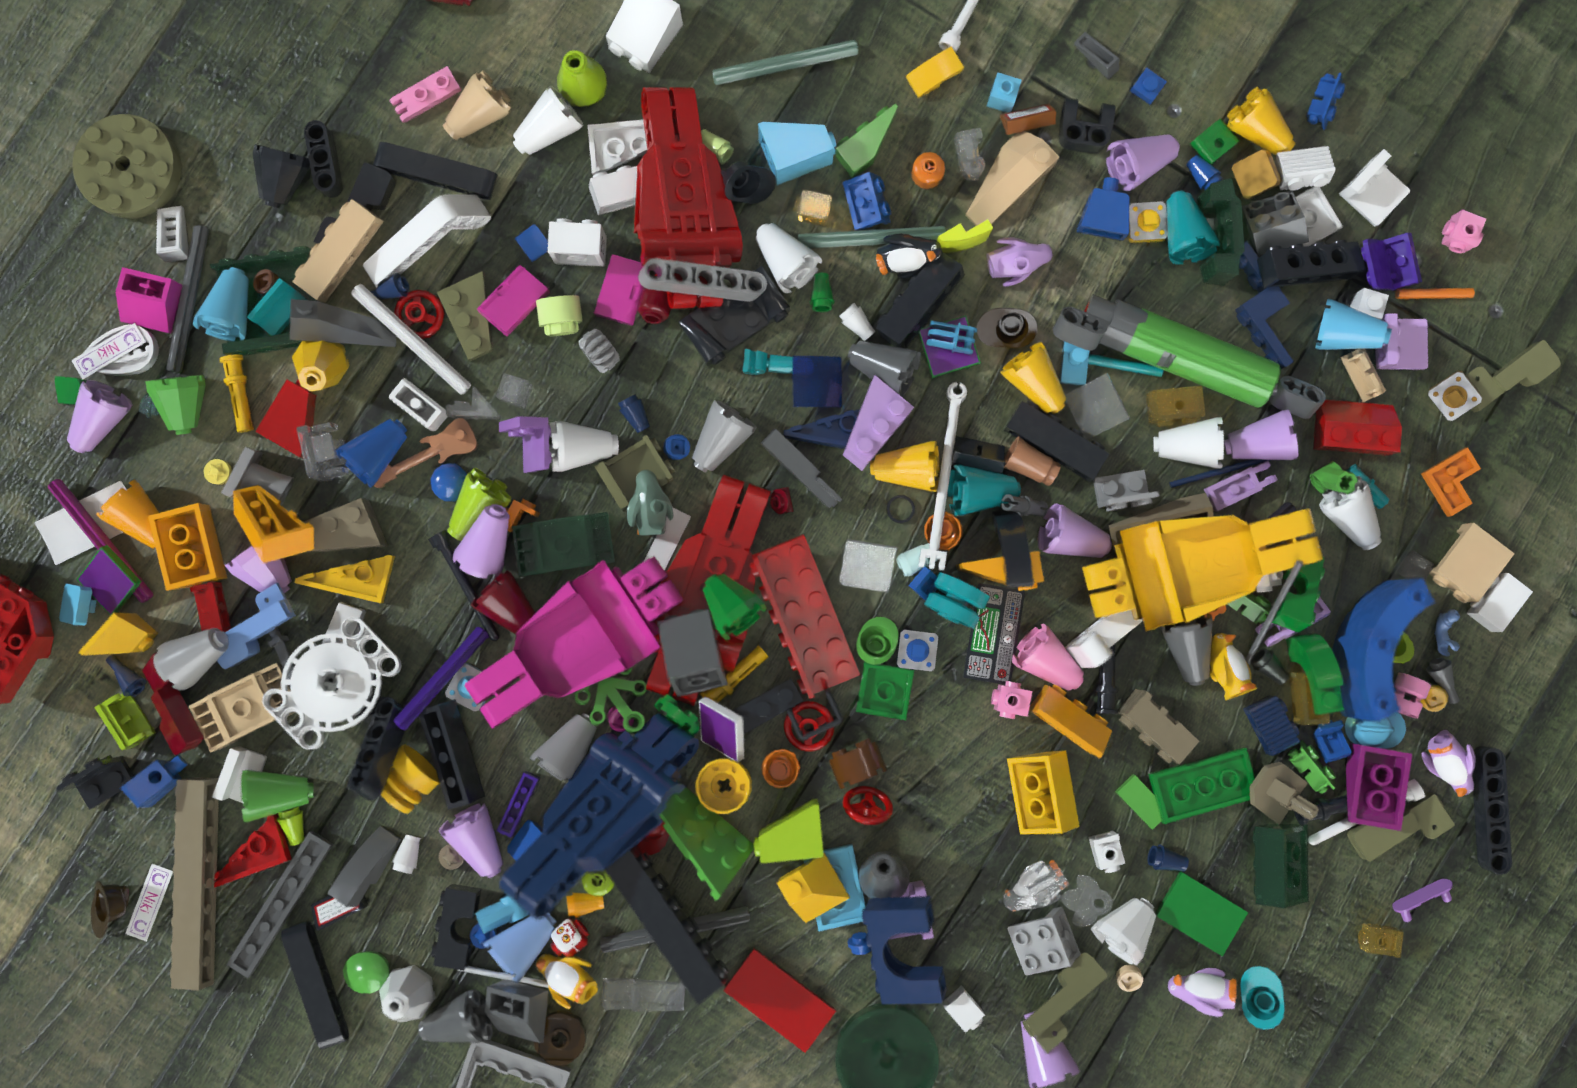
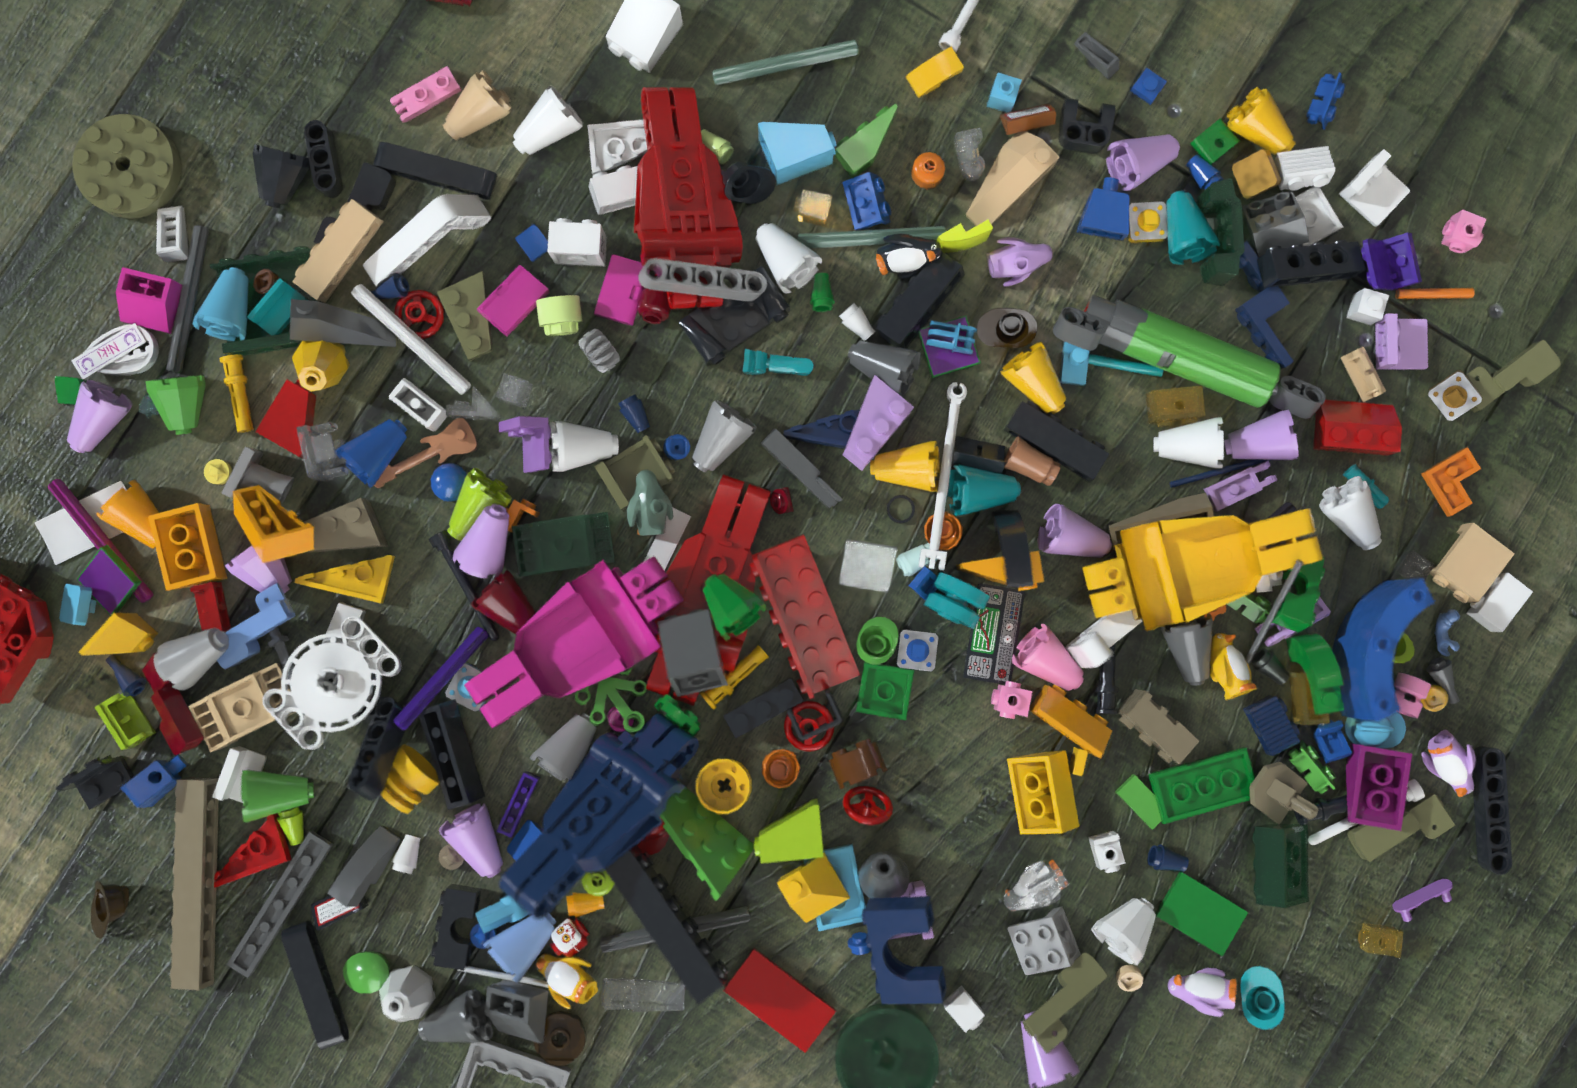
white sticker [125,864,173,942] -> none
lime cone [557,50,607,107] -> none
dark purple tile [699,697,744,762] -> none
clear blue slope [792,356,842,408] -> none
dark grey pin [1001,494,1048,517] -> none
clear plate [1060,875,1113,927] -> none
clear piece [1065,373,1130,440] -> none
light grey bracket [1093,470,1159,512] -> none
bright green piece [1310,461,1358,494] -> none
medium azure cone [1315,299,1392,350] -> none
none -> yellow tile [1069,747,1088,776]

